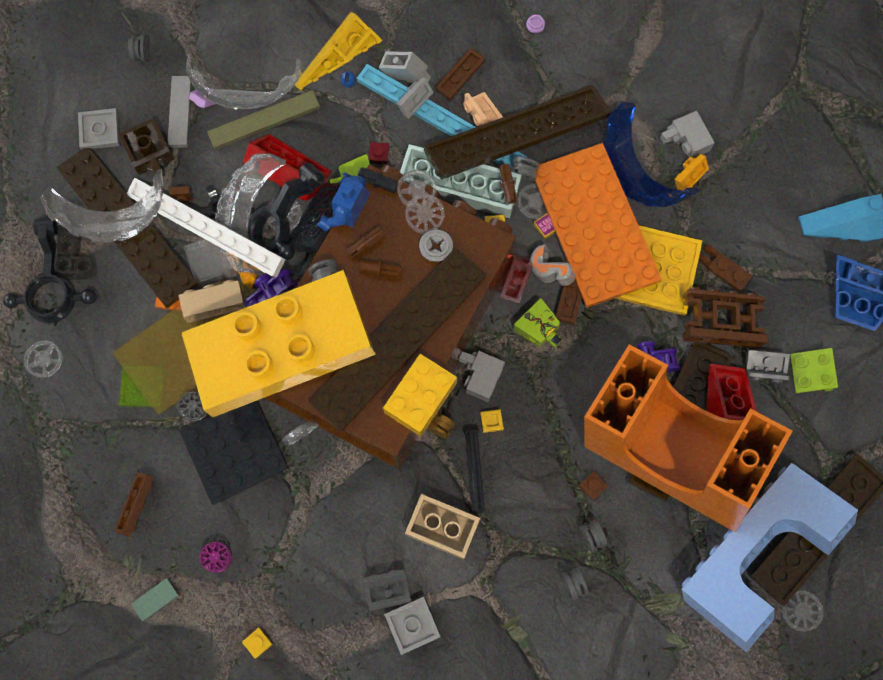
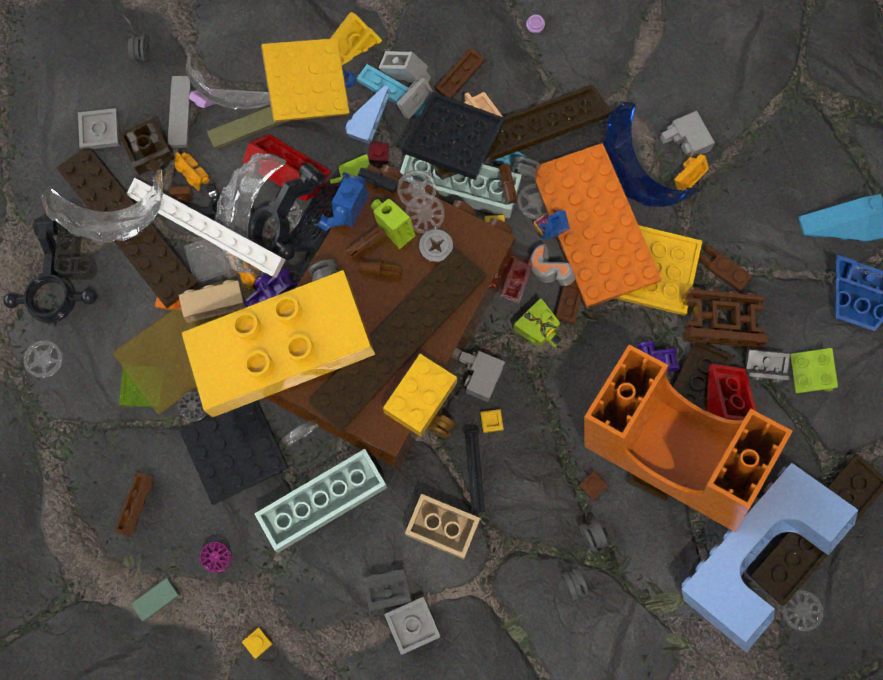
none -> light orange hinge [174,152,210,191]
none -> light aqua brick [255,449,387,553]
none -> yellow plate [261,38,349,122]
none -> light blue slope [346,85,391,144]
none -> lime torso [371,199,415,249]
none -> black plate [402,92,505,180]
none -> blue plate [539,210,570,240]

